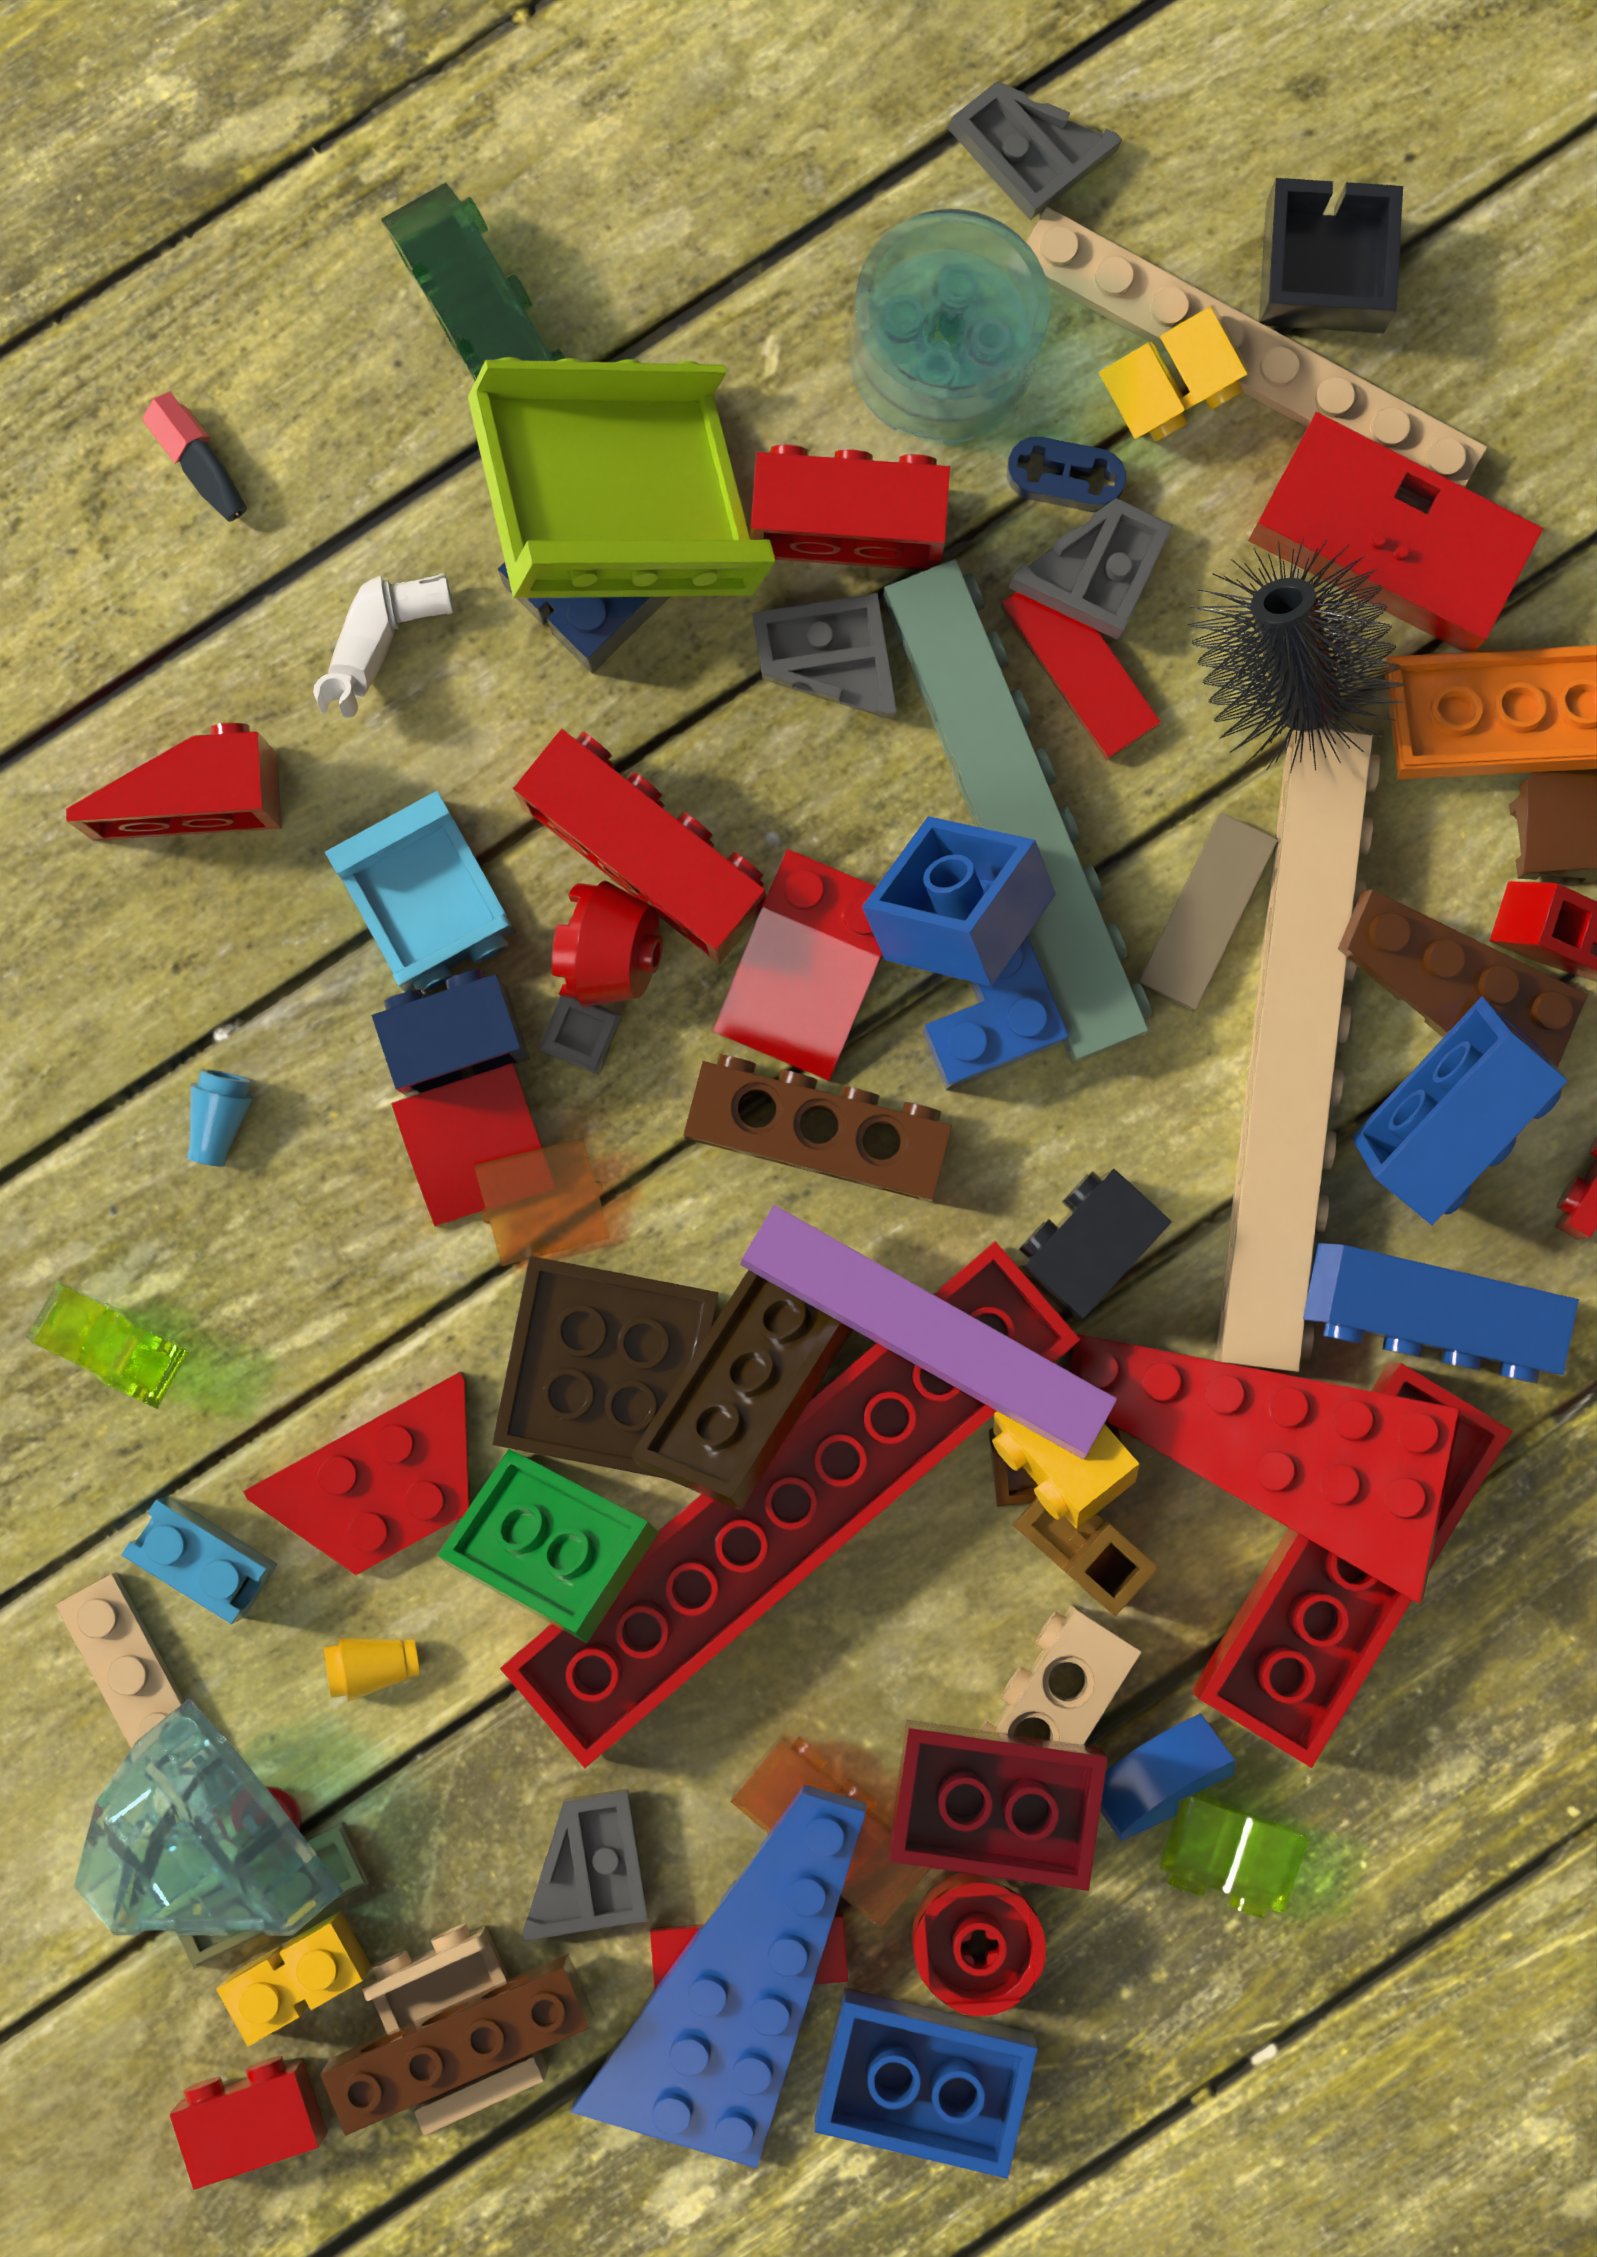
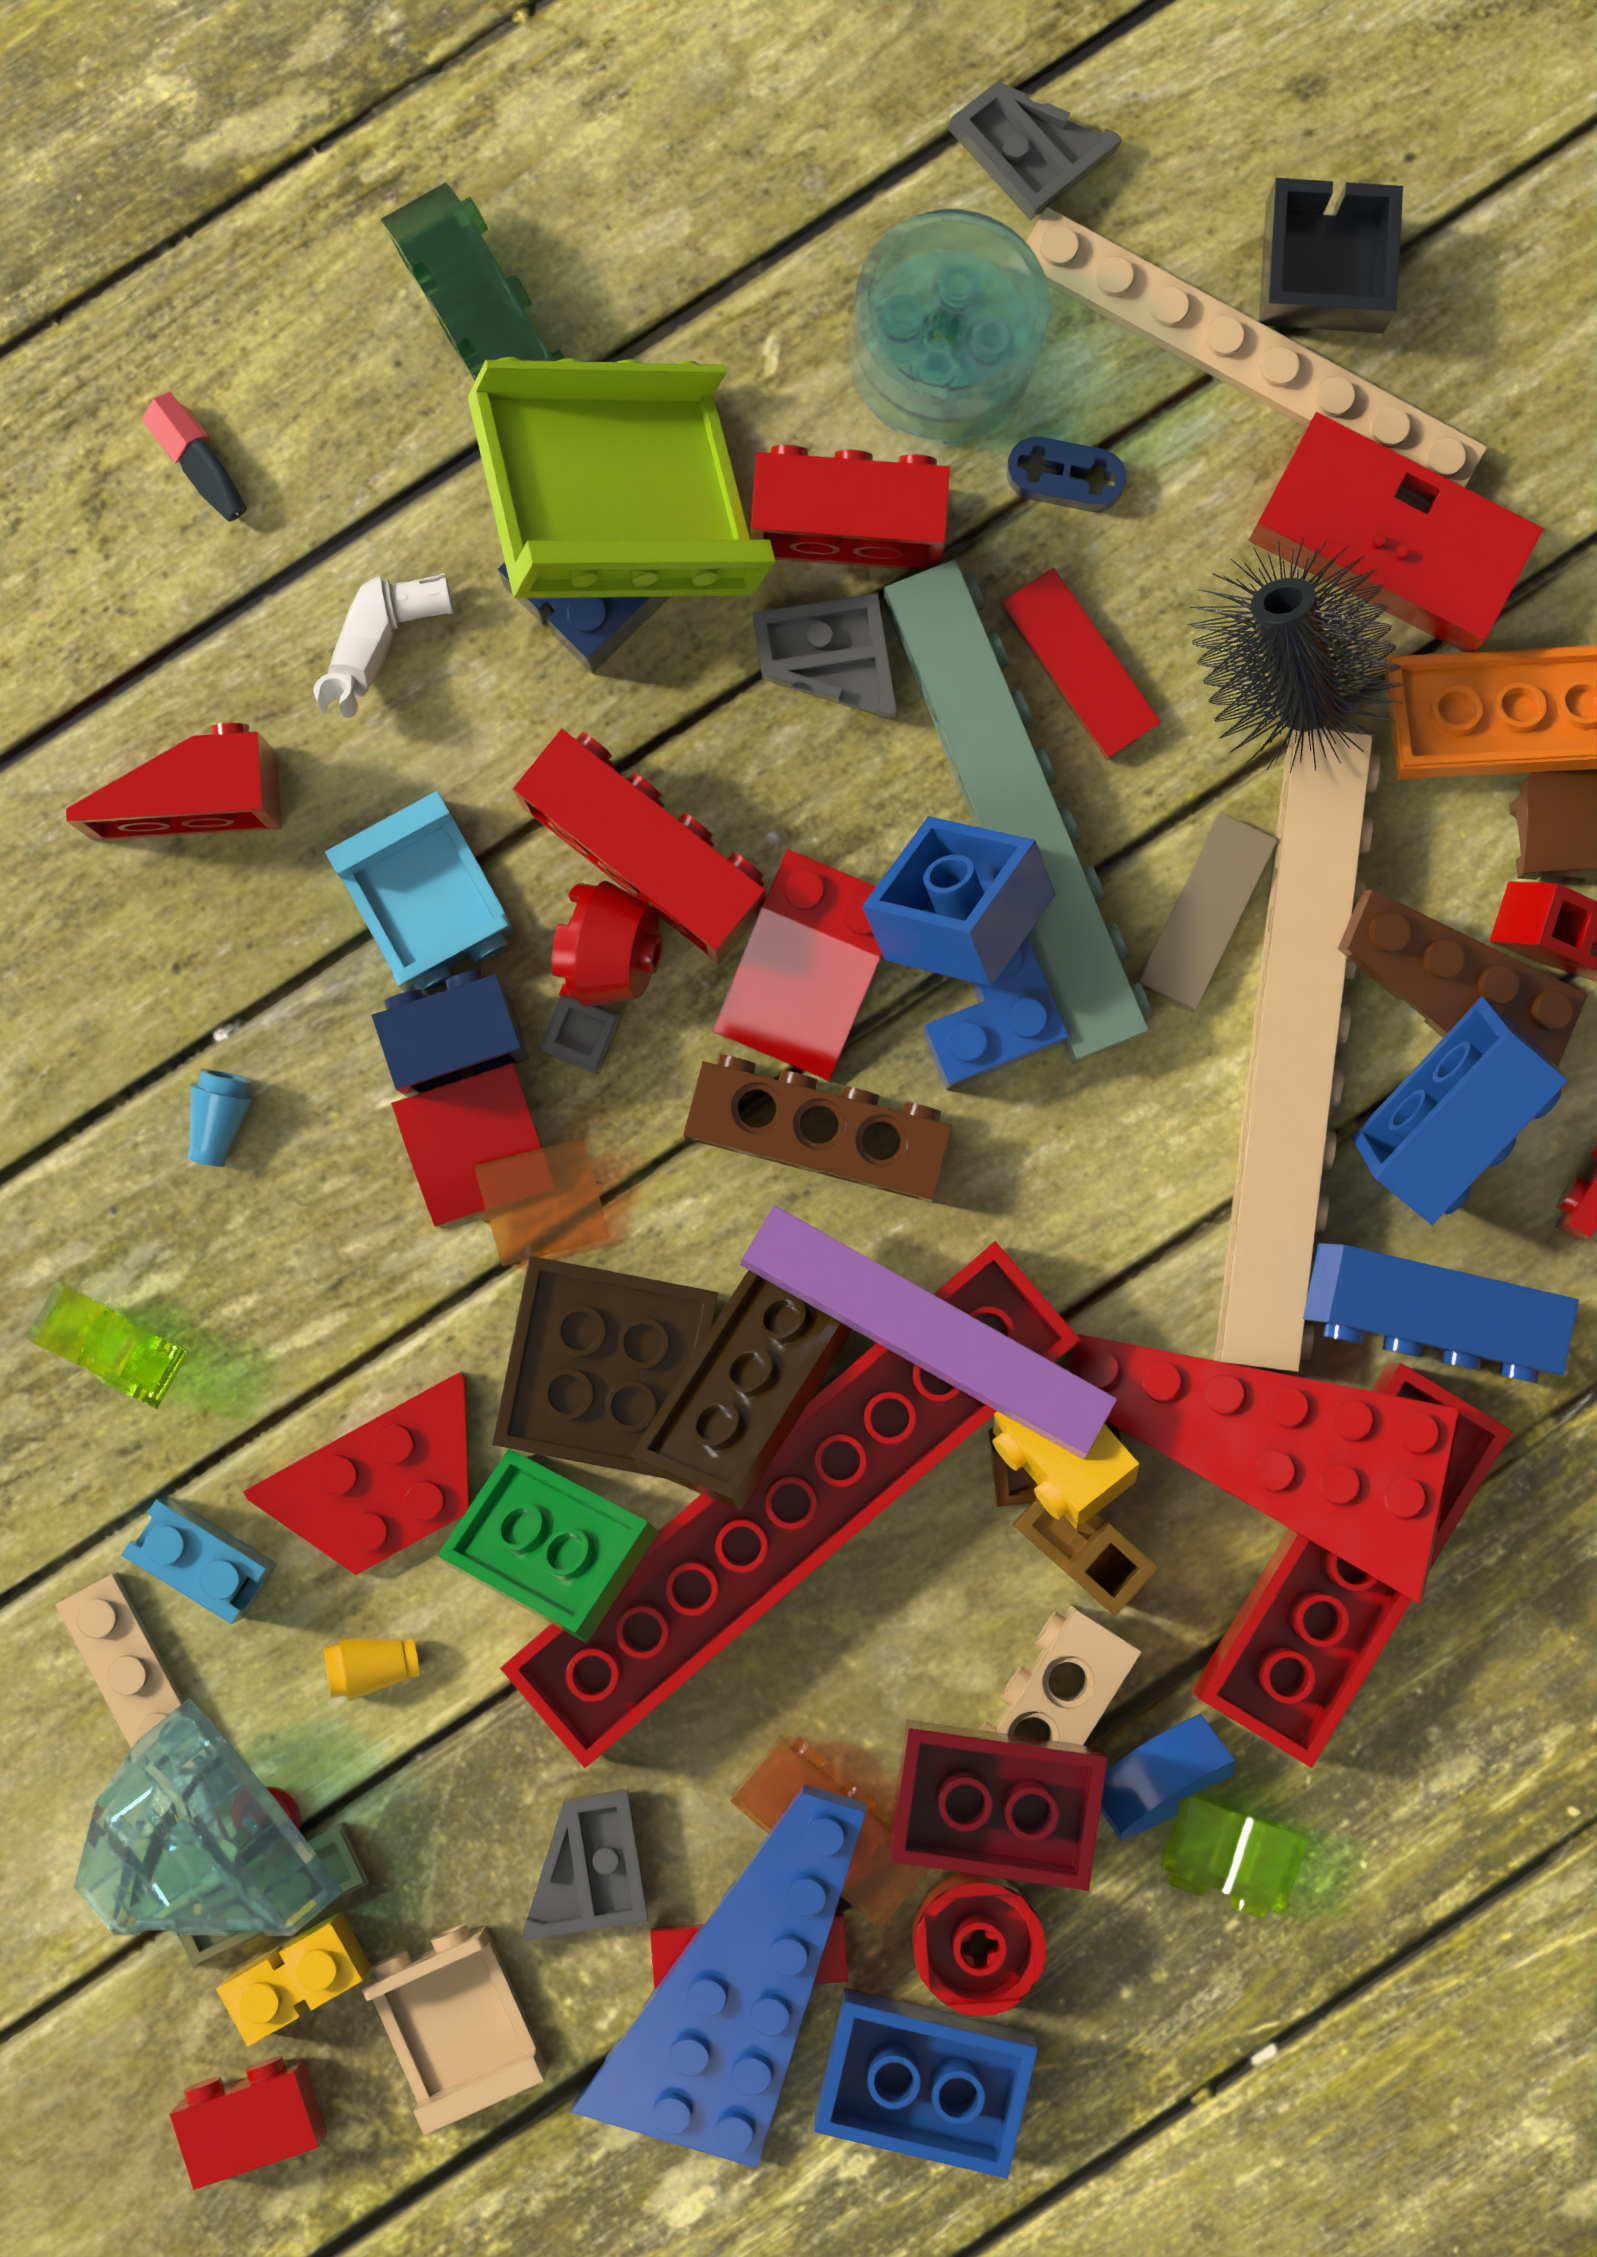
reddish brown brick [320,1953,594,2136] -> none
dark grey wing [1008,498,1173,640] -> none
black piece [1018,1169,1172,1320] -> none
yellow piece [1098,305,1250,442] -> none

